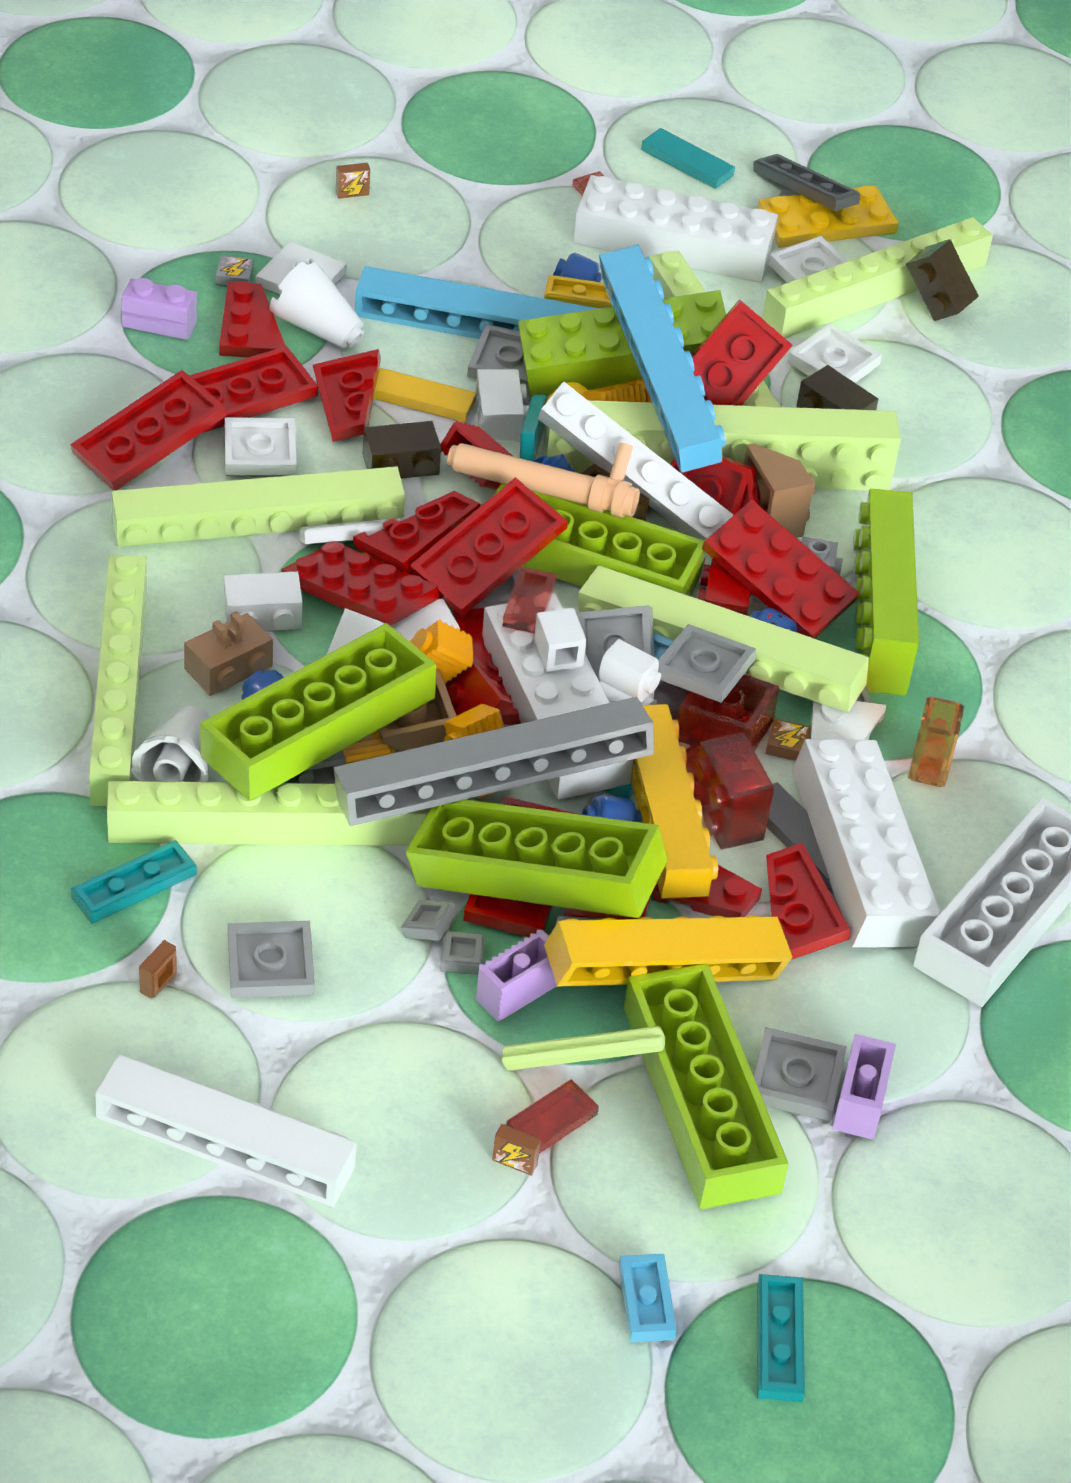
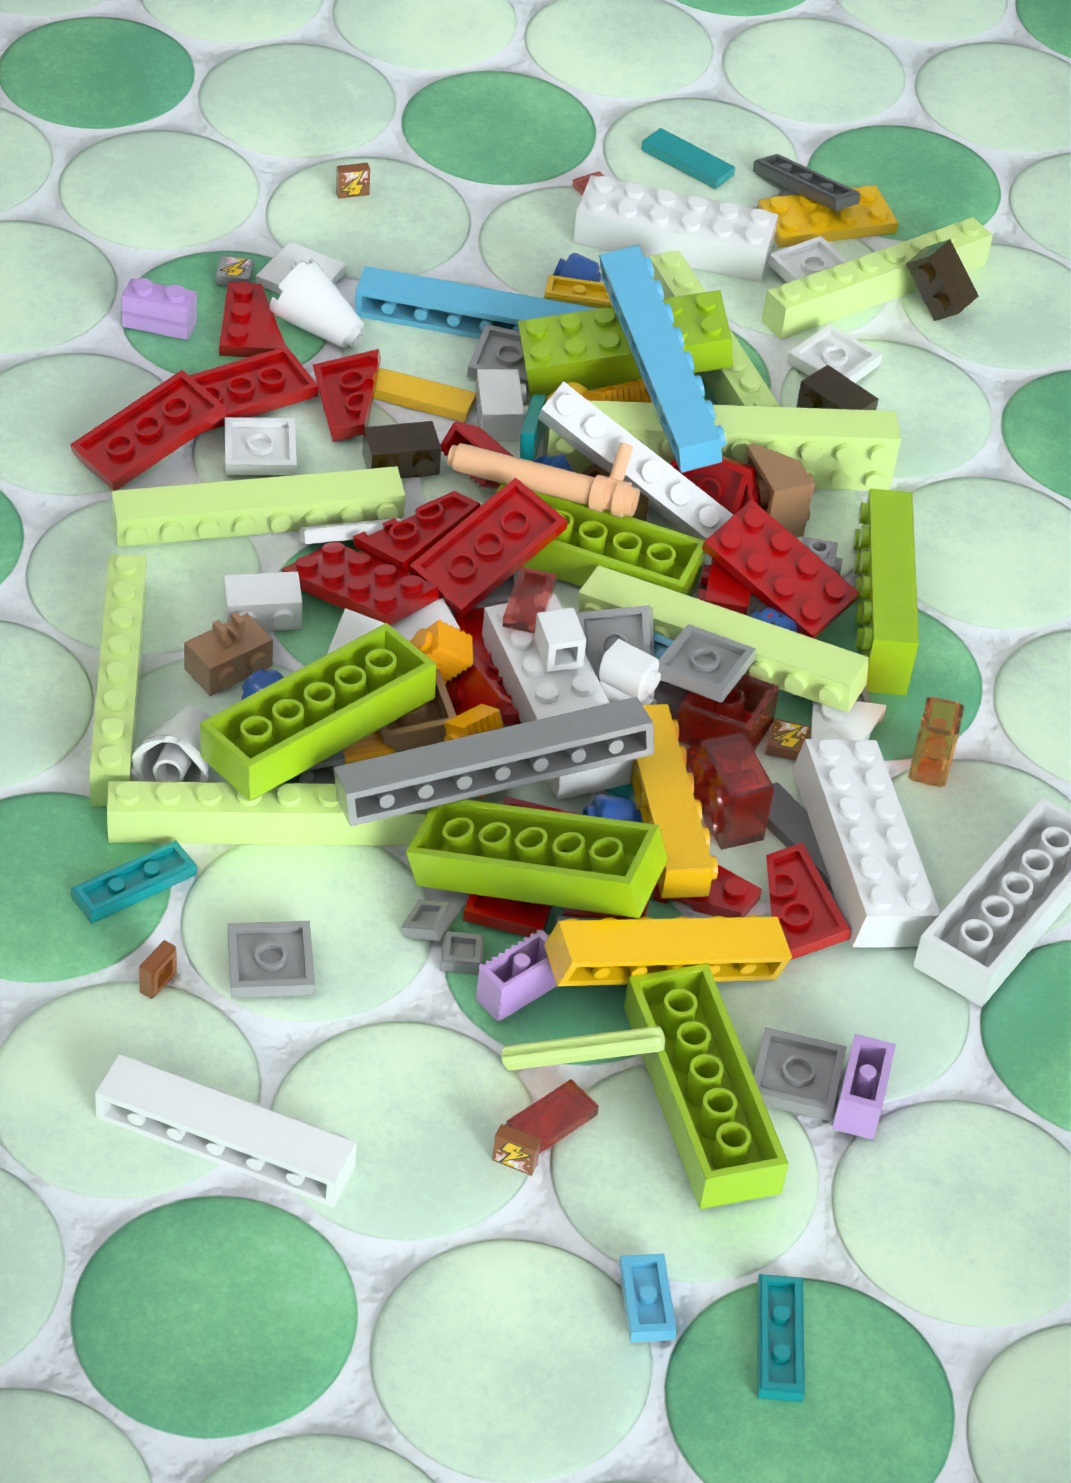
red plate [691,299,793,406] -> none

